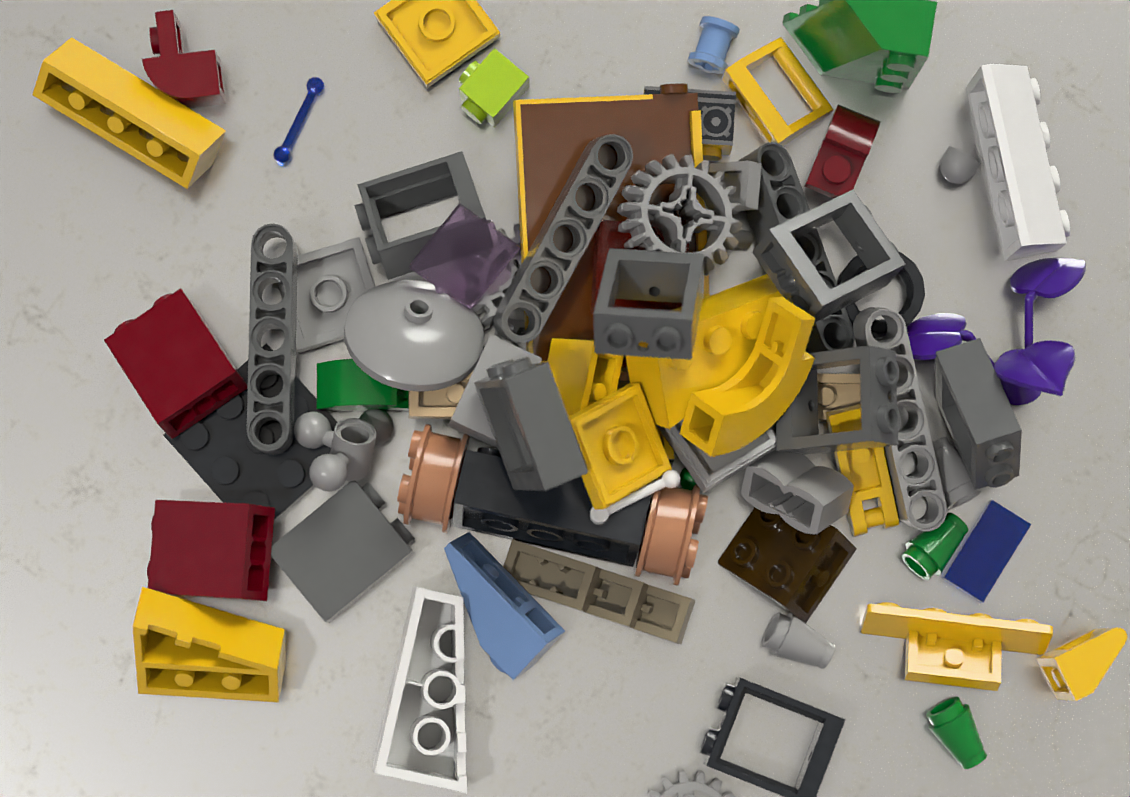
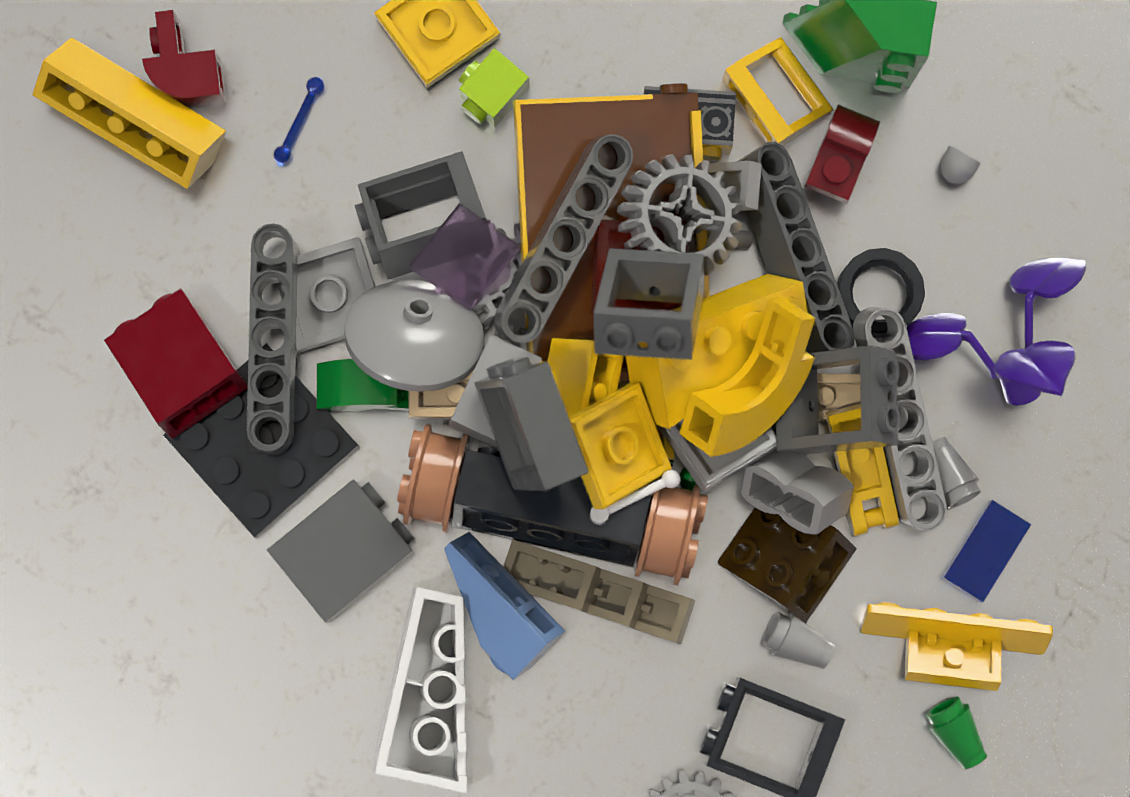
yellow wedge [132,587,286,702] -> none
dark red brick [147,500,275,601] -> none
light grey piece [294,409,394,492] -> none
medium blue bush [687,16,740,74] -> none
dark grey window [752,190,906,323] -> none
green cone [902,512,969,580] -> none
dark grey window [936,338,1022,490] -> none
white slope [966,64,1070,261] -> none
yellow tile [1036,627,1127,701] -> none

